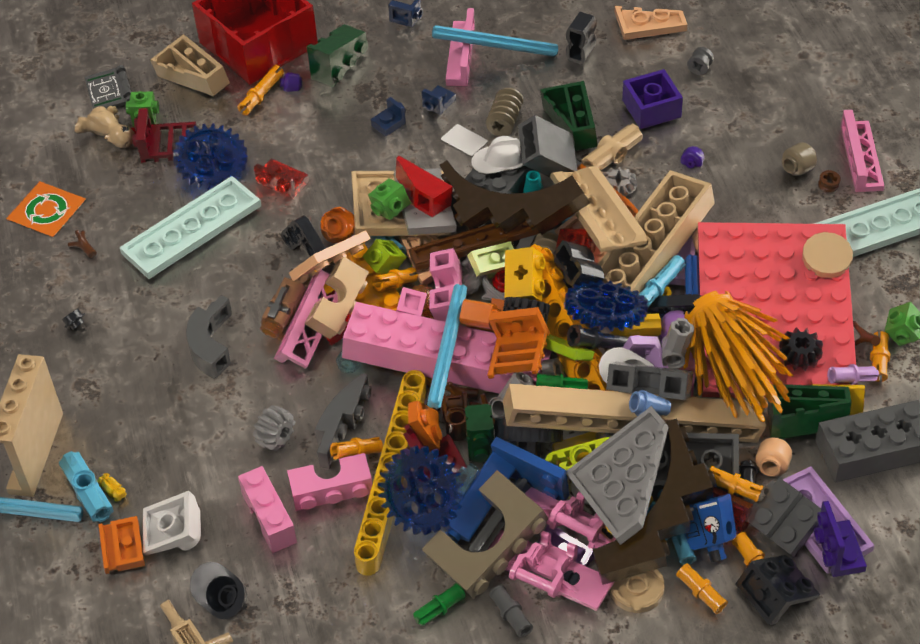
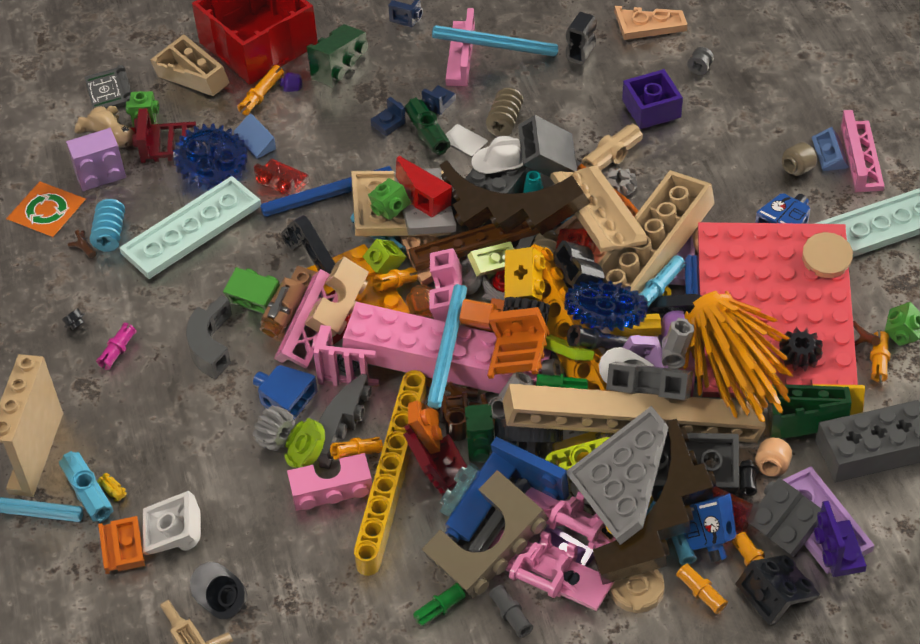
bright pink arch [238,466,297,554] -> none
light nougat wing [289,231,370,281] -> none
orange hair [320,207,355,243] -> none
clear blue gear [378,445,464,535] -> none
bright pink panel [396,287,427,316] -> none
dark green wedge [540,81,598,151] -> none
medium blue cone [629,390,671,416] -> none
dark purple piece [680,146,705,168] -> none
light orange pin [710,466,763,502] -> none
reddish brown bush [818,170,841,192] -> none
lavender axle [827,364,879,385] -> none
none -> lavender brick [66,128,126,192]
none -> medium azure piece [89,199,125,252]
none -> dark pink pin [96,323,137,370]
none -> bright green brick [223,267,280,314]
none -> medium blue slope [233,114,276,159]
none -> blue torso [253,365,318,420]
none -> blue axle [261,166,392,217]
none -> lime tile [284,418,325,469]
none -> bright pink plate [313,325,379,386]
none -> dark green piece [405,97,450,156]
none -> blue torso [755,193,811,224]
none -> medium blue slope [812,127,849,171]

